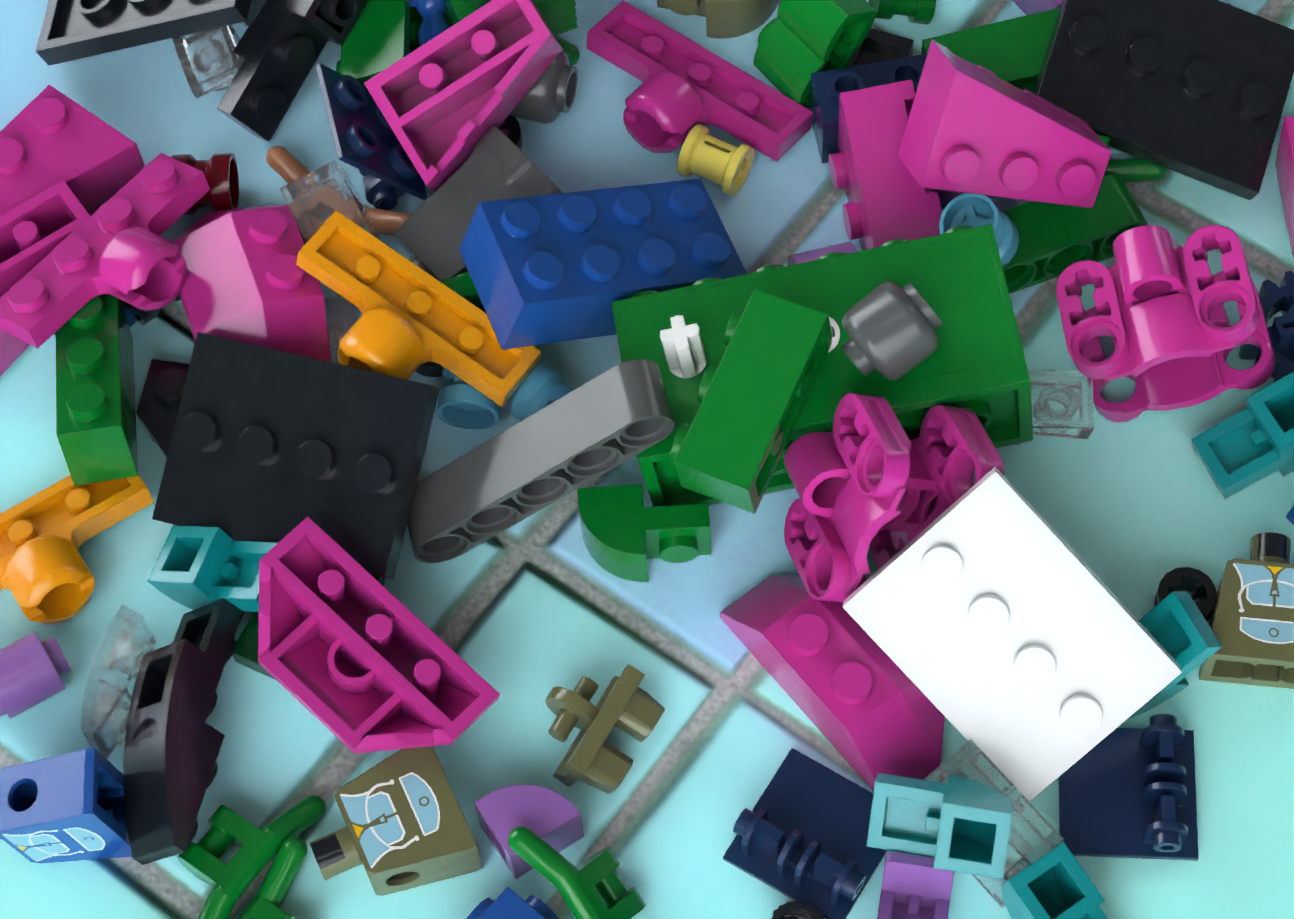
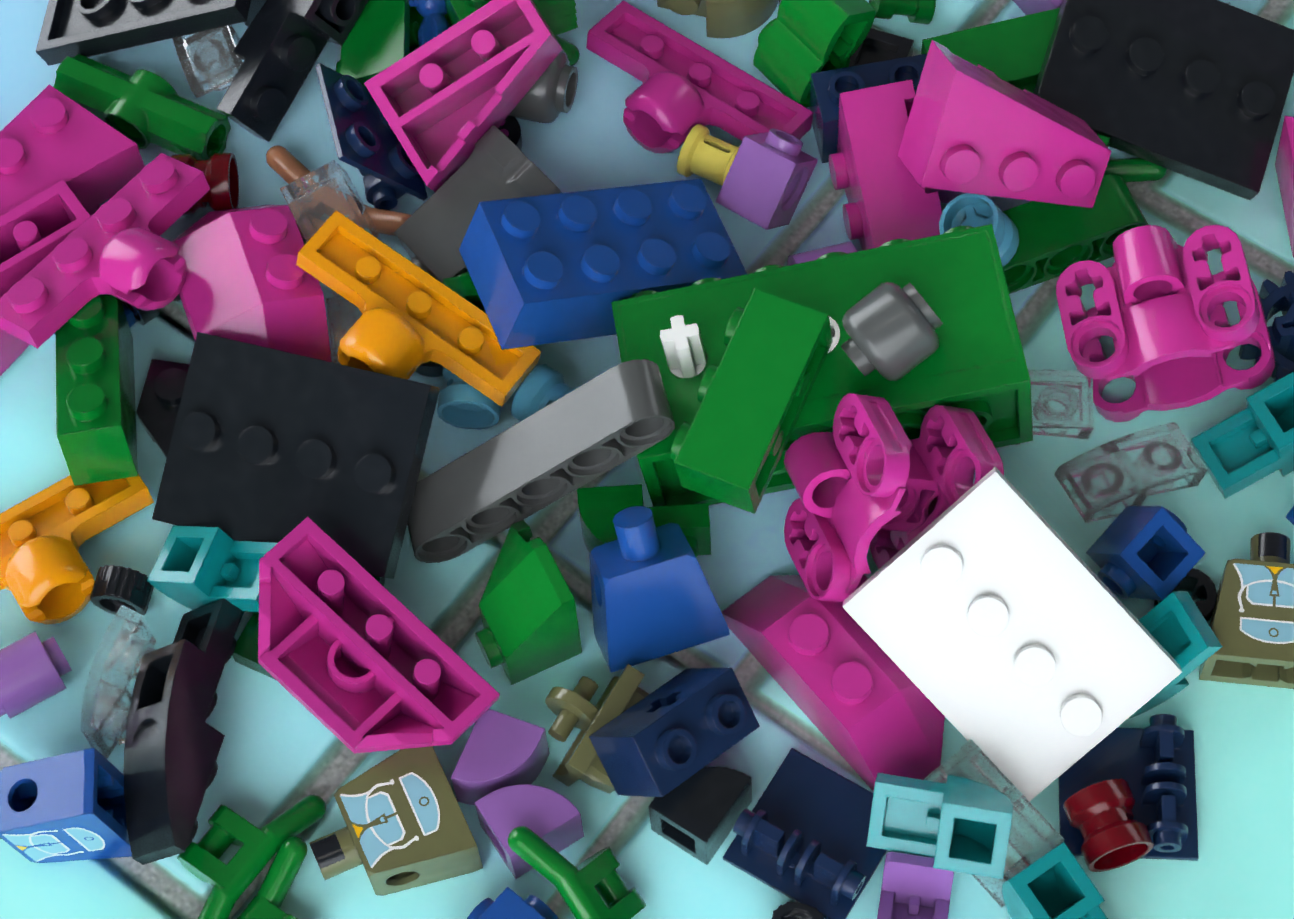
none -> green piece [53,54,231,160]
none -> black axle [90,565,154,618]
none -> medium lavender brick [451,709,550,805]
none -> green slope [475,520,582,685]
none -> blue torso [589,506,730,673]
none -> dark blue brick [589,667,760,797]
none -> black brick [649,767,752,865]
none -> medium lavender brick [715,129,818,230]
none -> clear slope [1054,422,1208,523]
none -> dark red wheel [1063,779,1154,872]
none -> blue brick [1086,506,1206,601]

